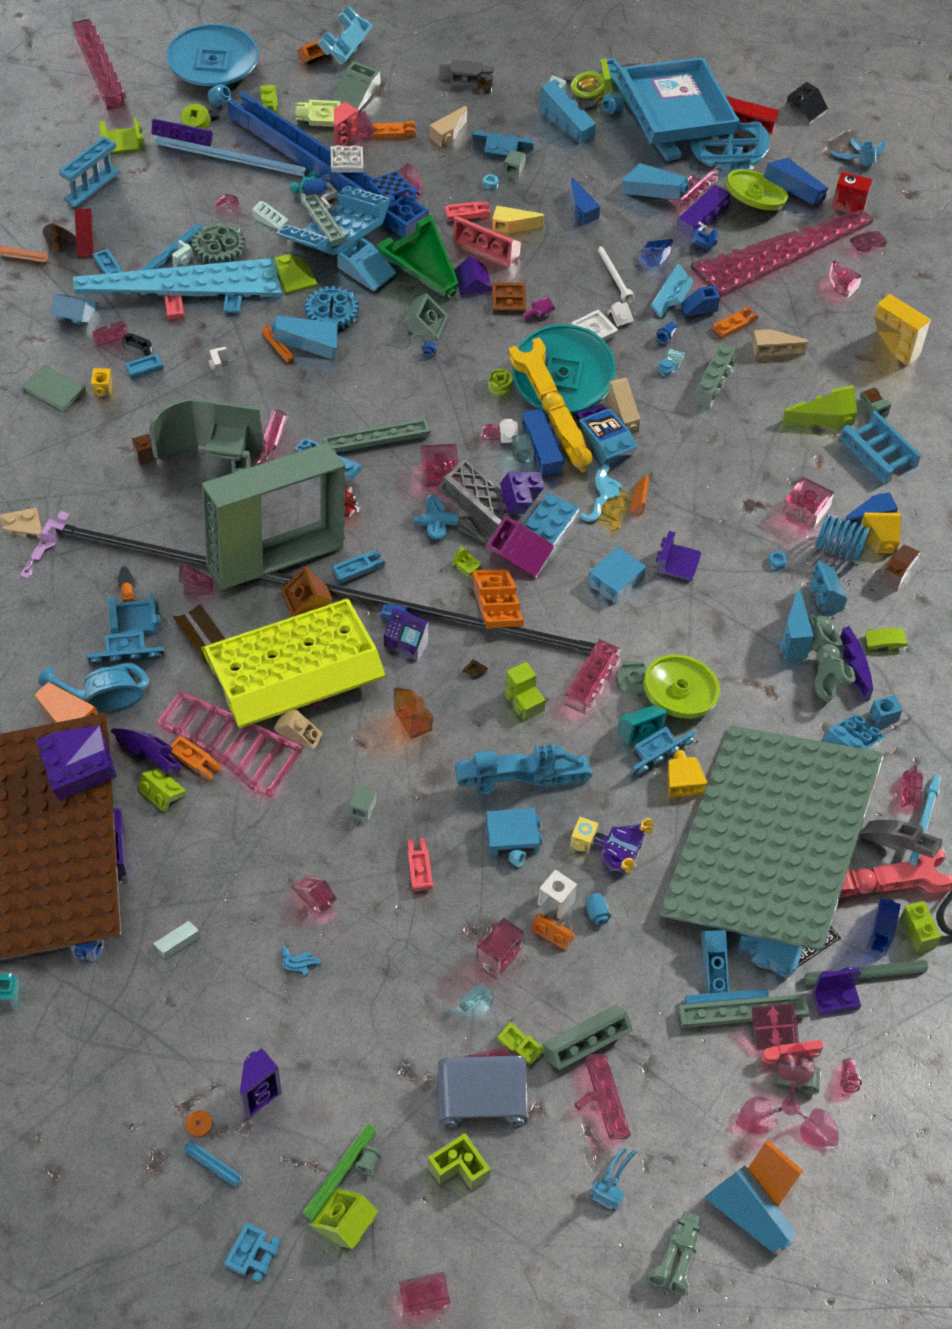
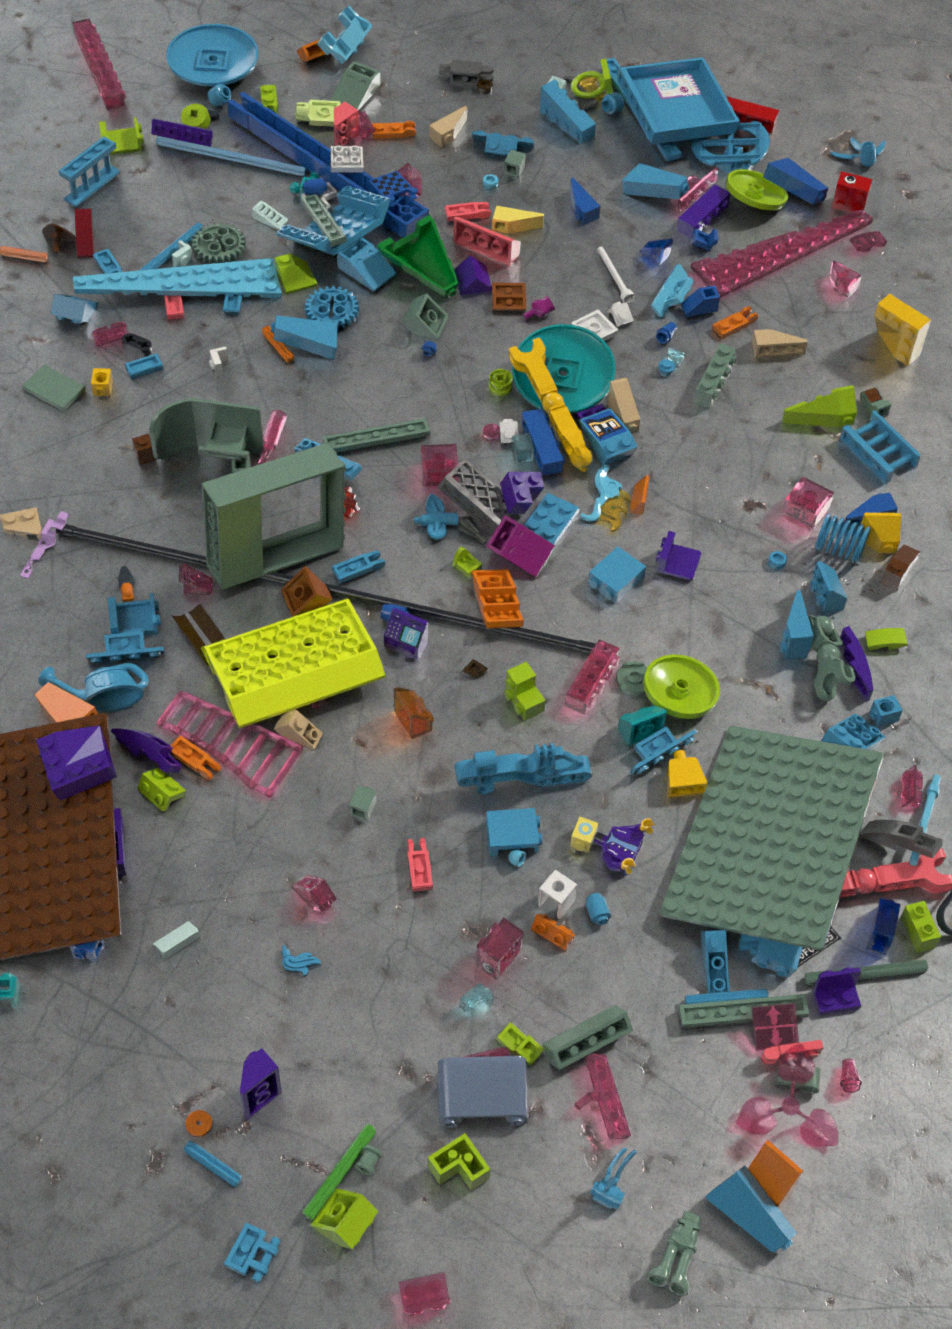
clear pink arm [214,194,239,208] -> none
black slope [785,82,828,125] -> none

